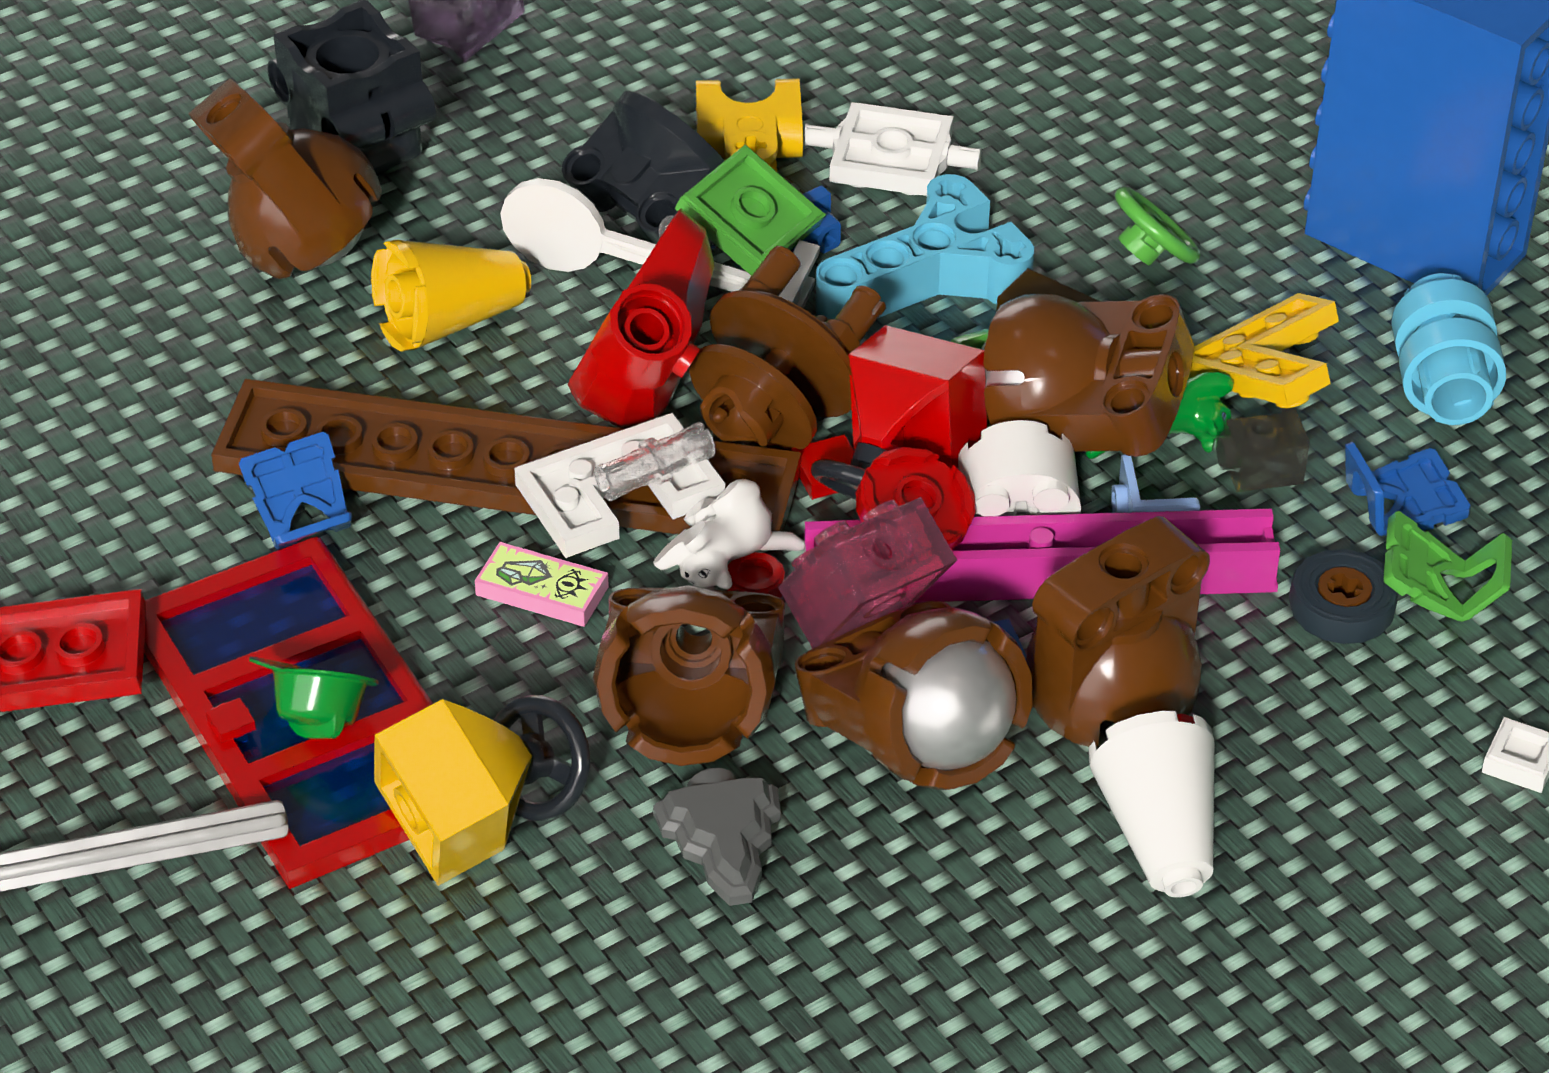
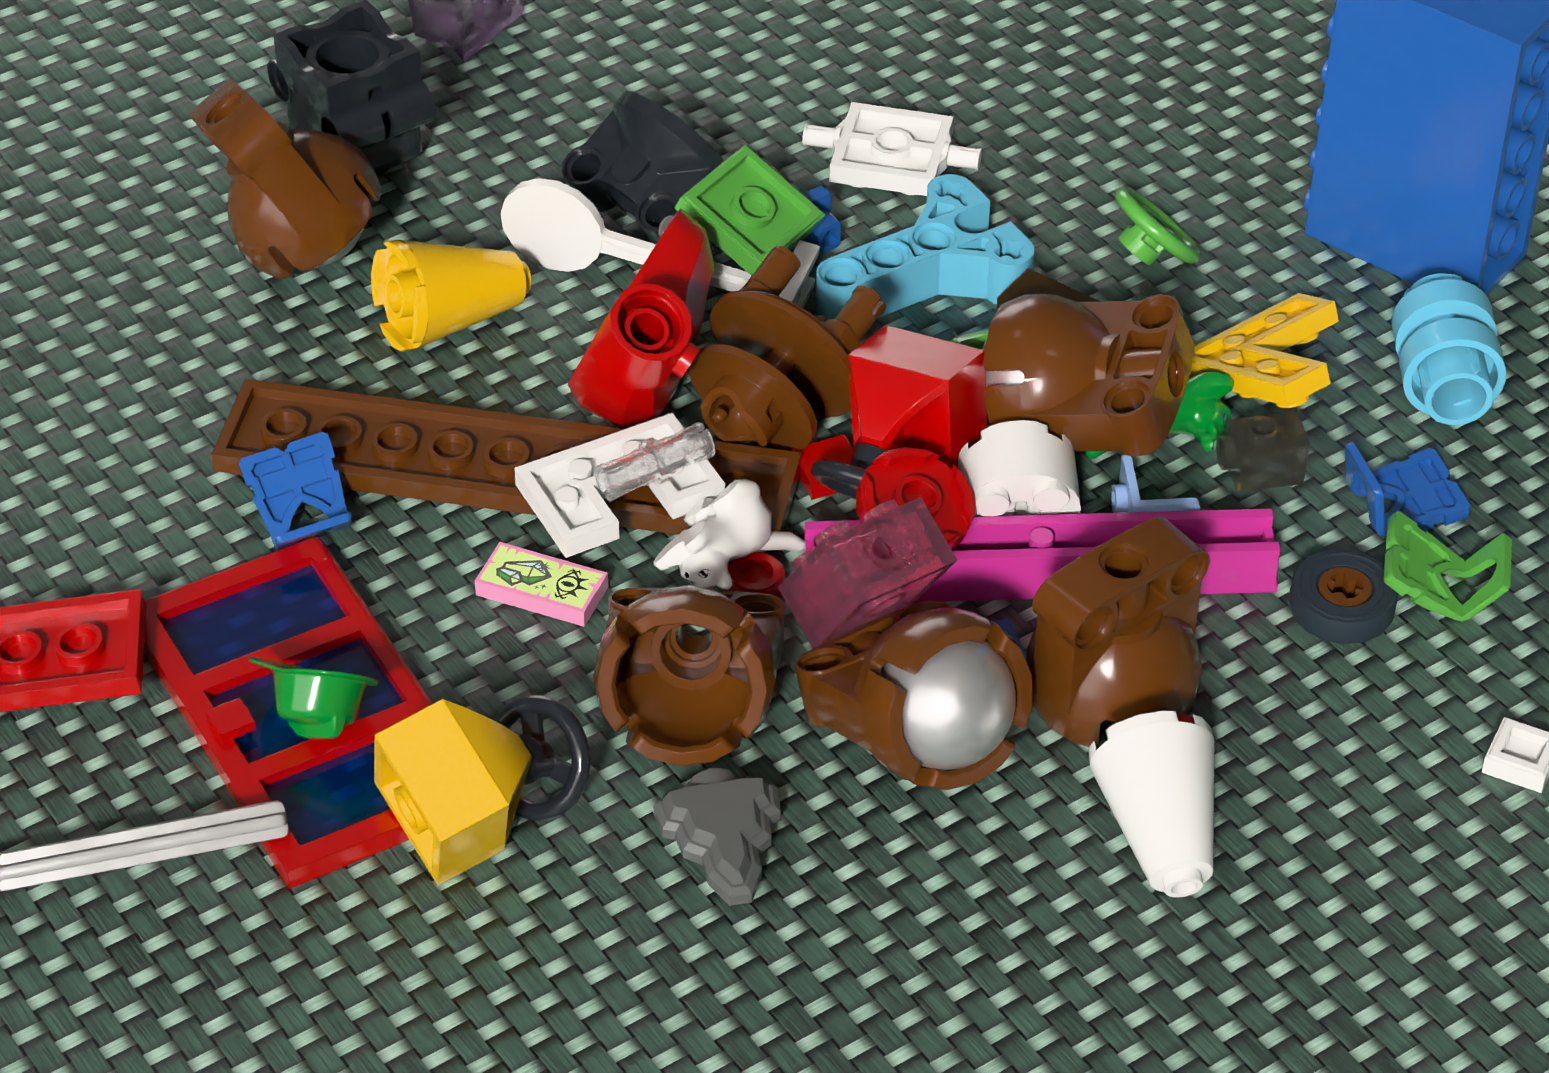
yellow piece [696,78,803,172] -> none

